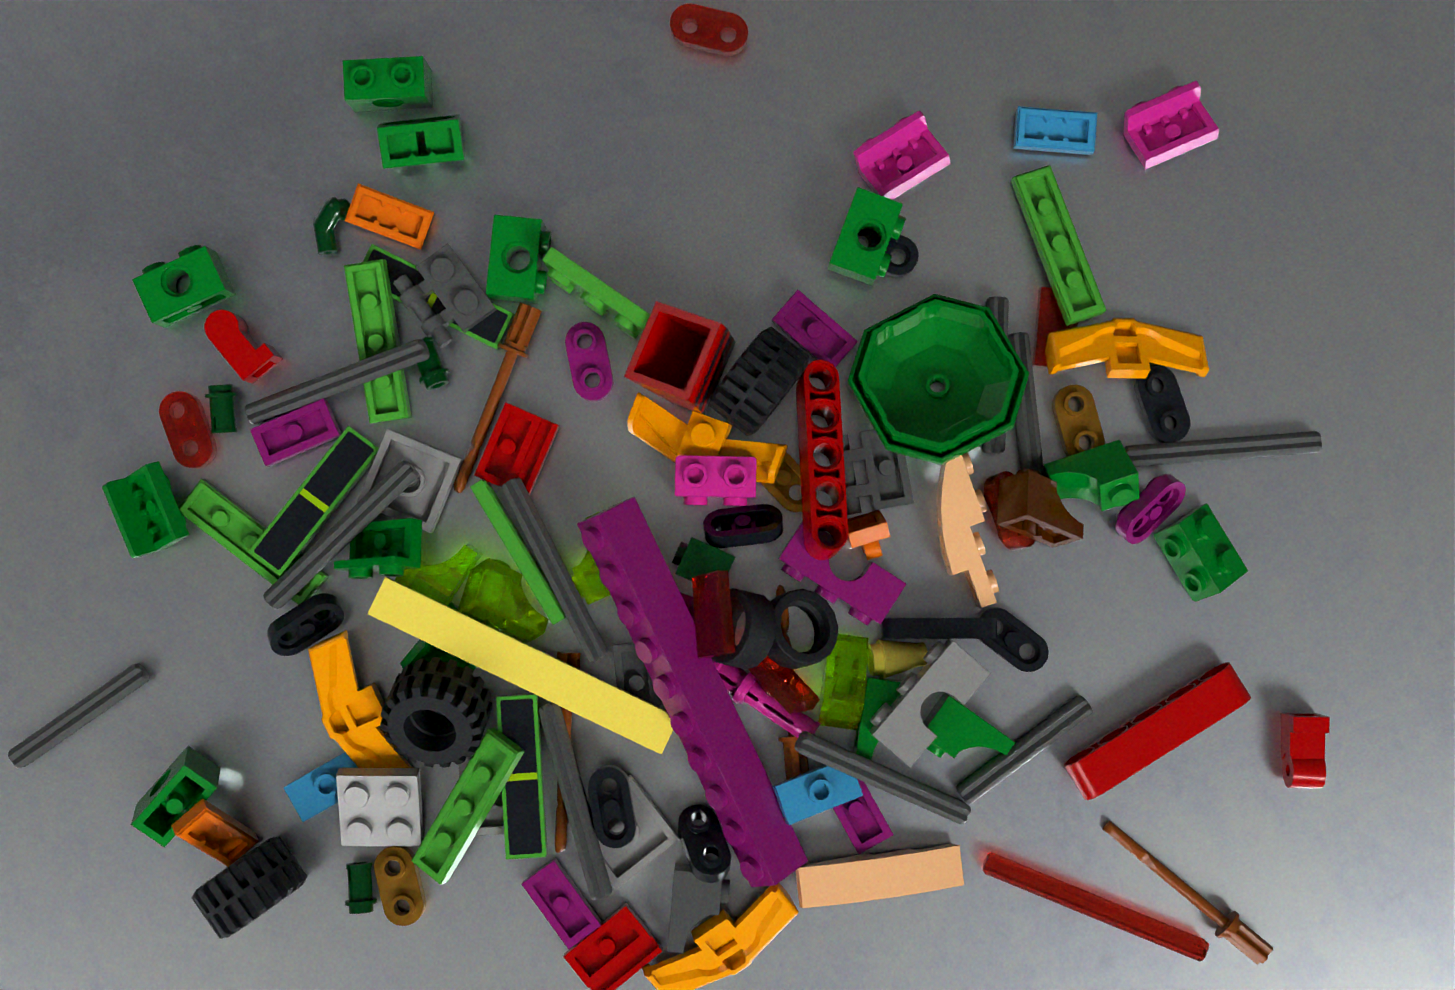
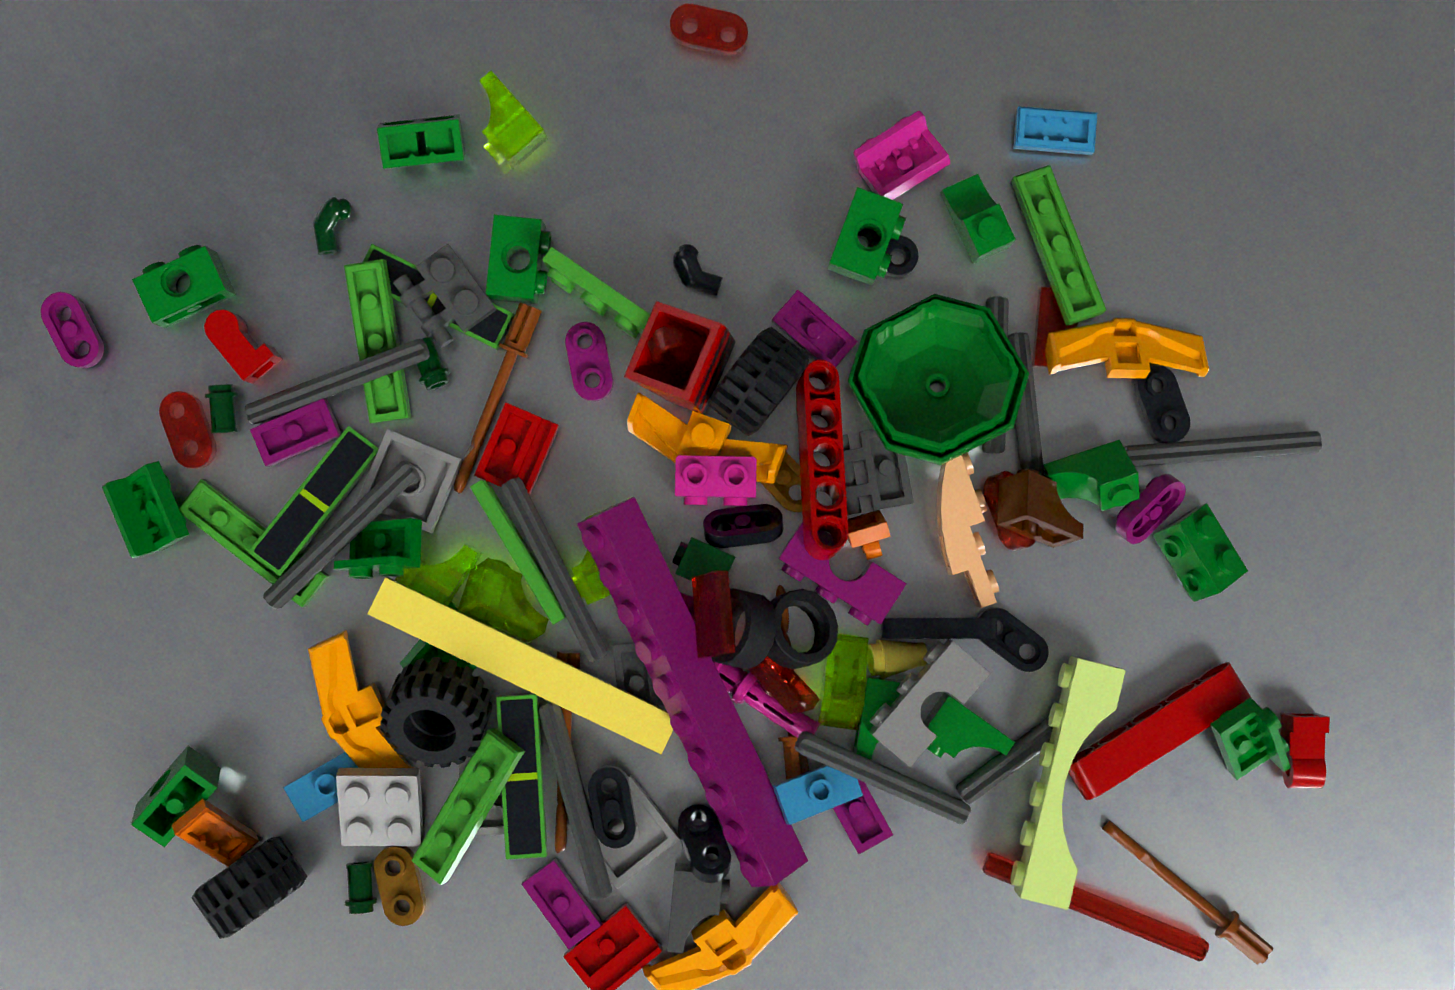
dark grey axle [8,663,150,768] -> none
black plate [267,593,344,656] -> none
green brick [343,56,433,112] -> none
orange plate [345,183,434,250] -> none
light nougat slope [795,843,964,908] -> none
pearl gold plate [1052,385,1105,456] -> none
dark pink bracket [1123,81,1219,170] -> none
none -> magenta plate [41,292,104,369]
none -> clear neon green arch [479,71,548,170]
none -> clear red plate [647,325,707,372]
none -> black arm [673,244,723,296]
none -> green arch [940,174,1016,264]
none -> yellowish green arch [1010,656,1126,910]
none -> green bracket [1210,697,1291,780]

